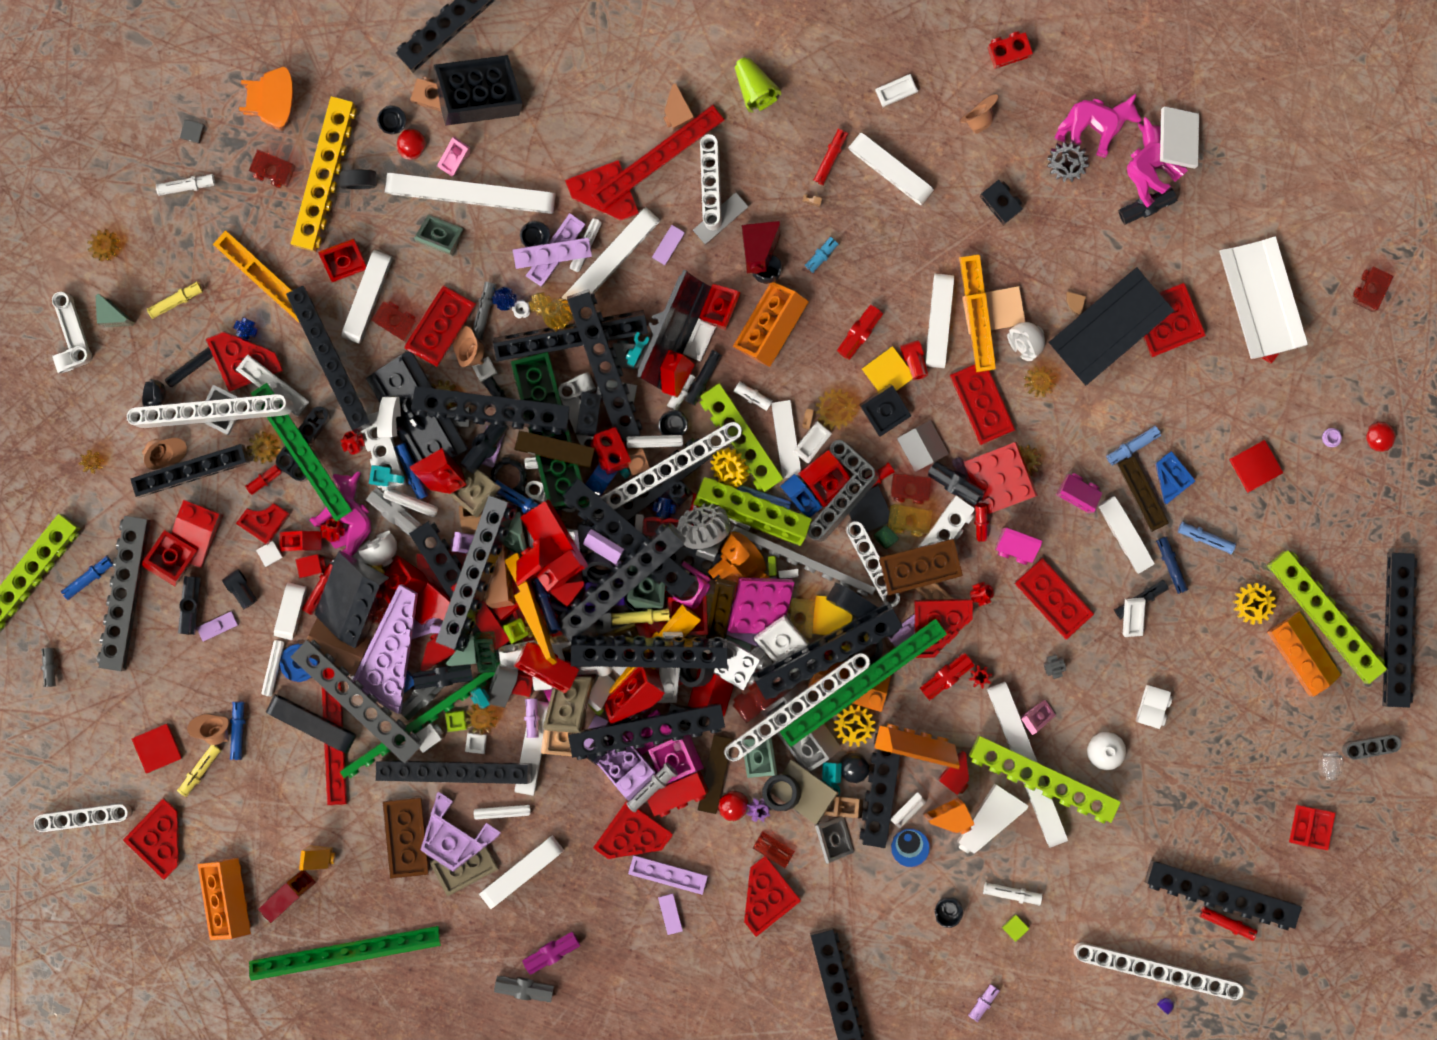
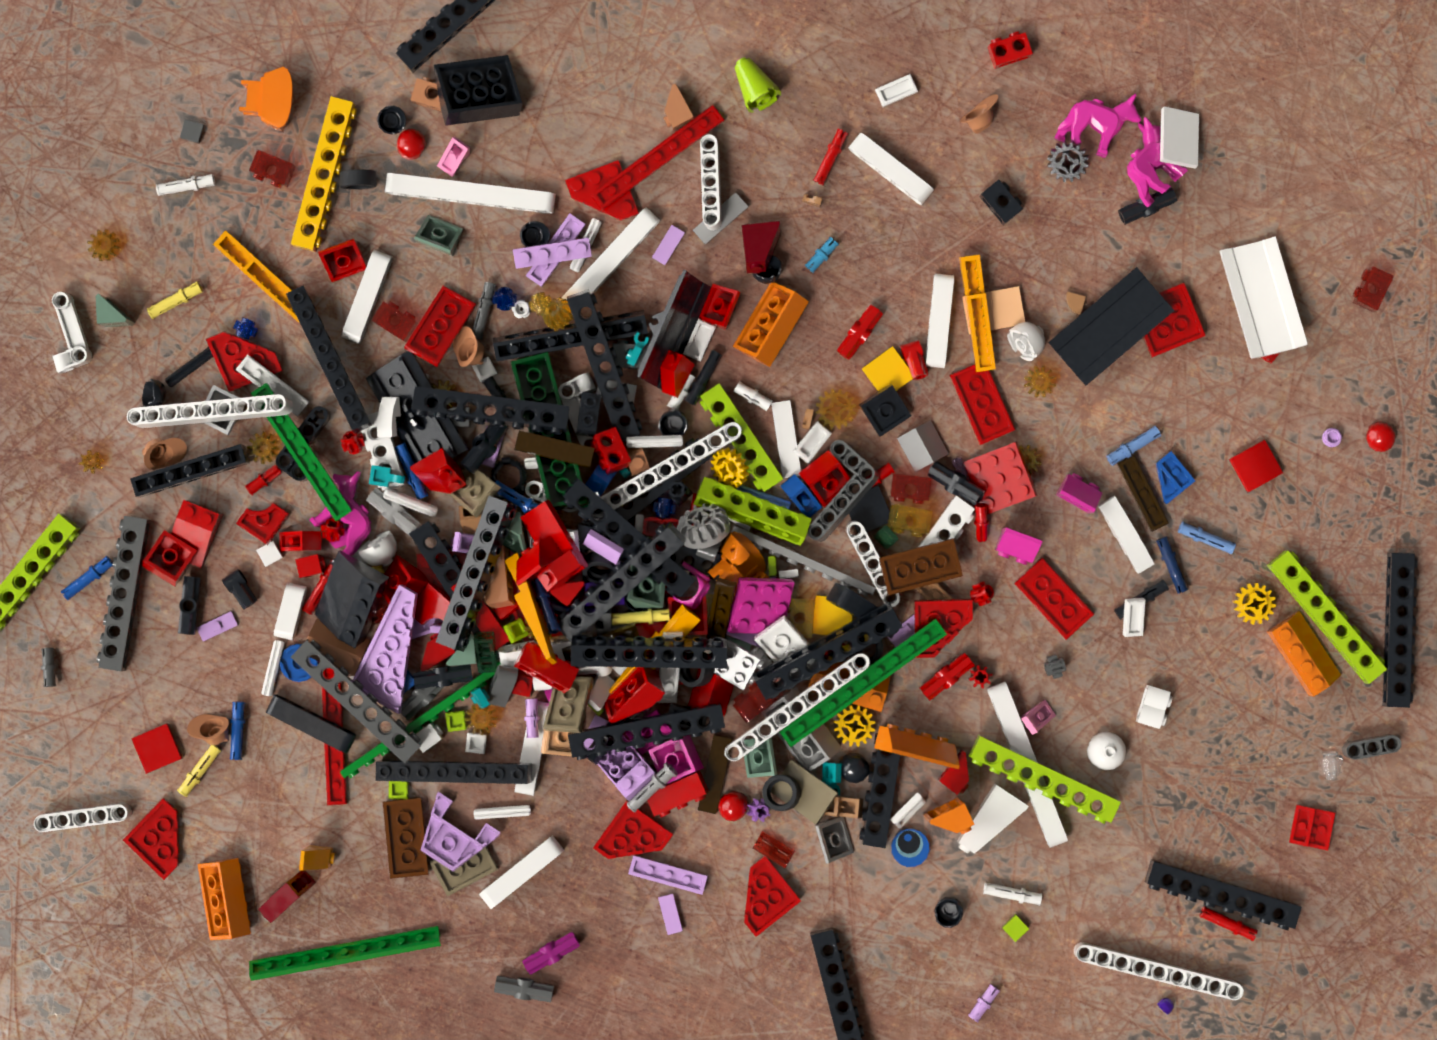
none -> lime tile [389,781,409,799]

